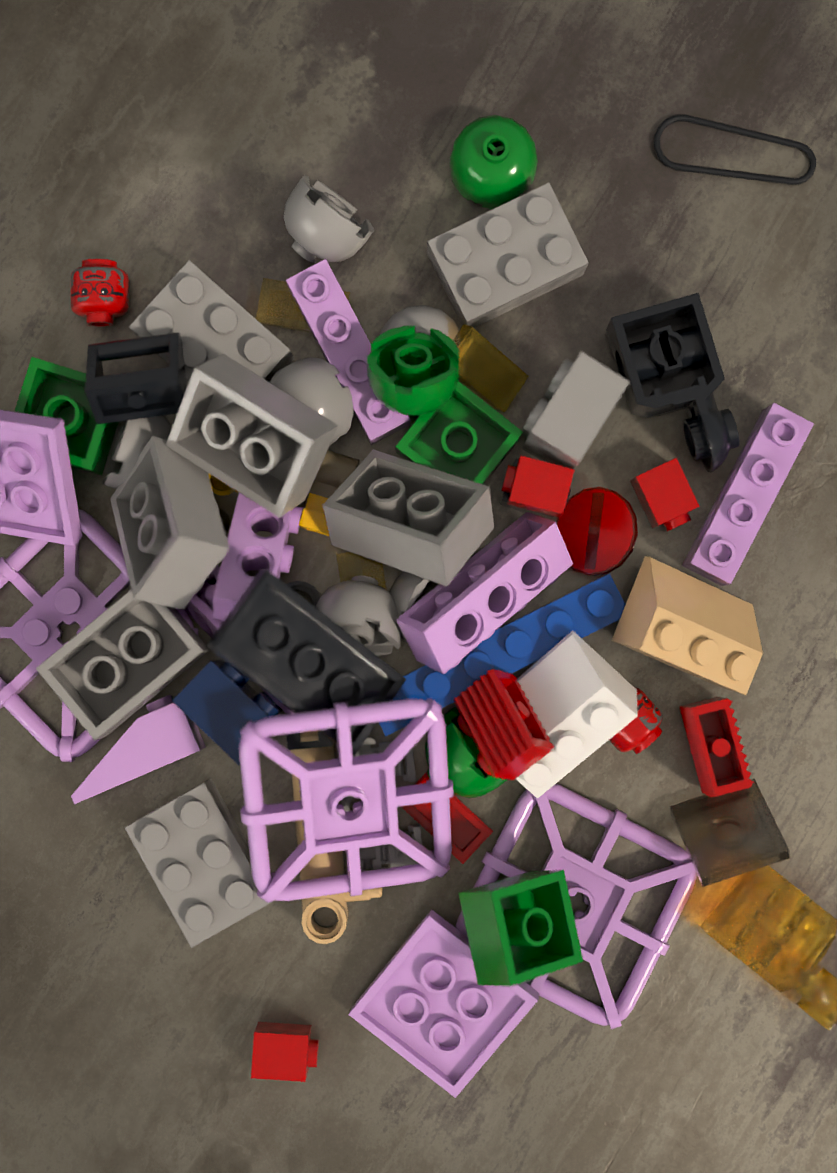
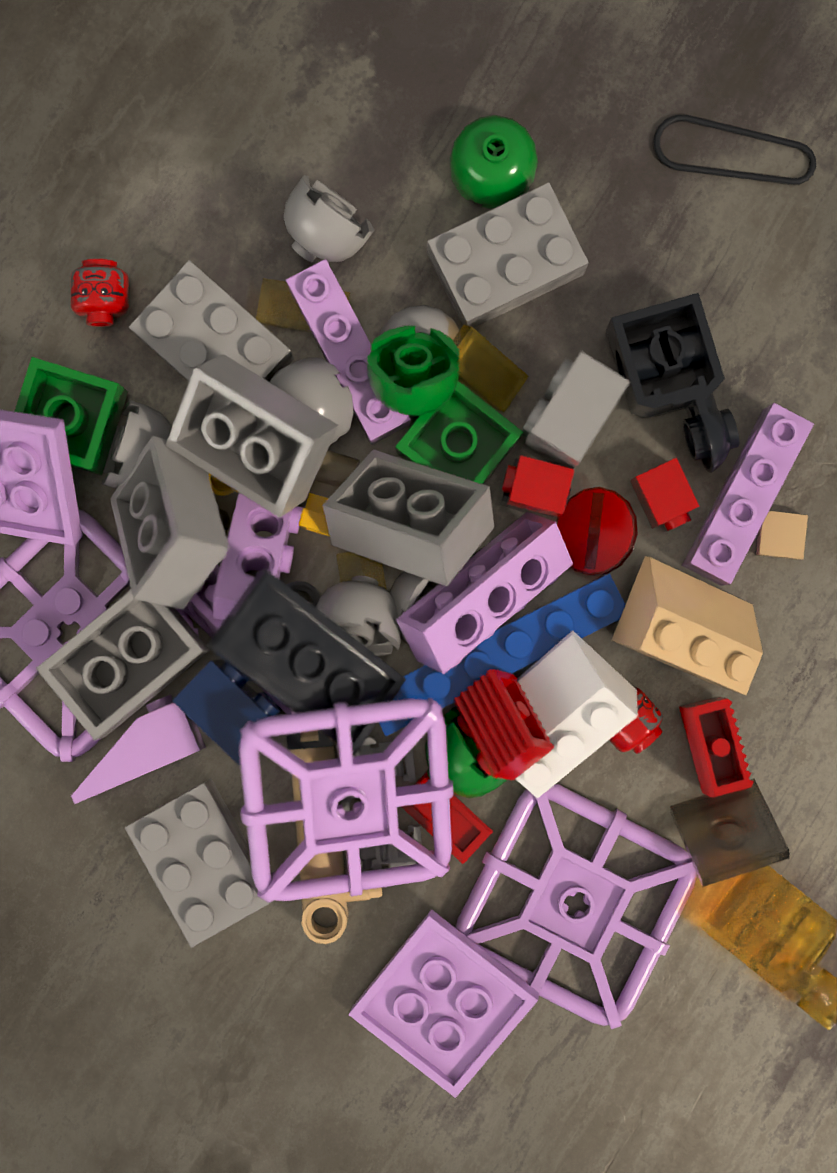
black tile [85,332,187,424] -> none
red brick [251,1022,319,1082] -> none
green brick [458,870,584,987] -> none
none -> tan tile [756,511,808,560]

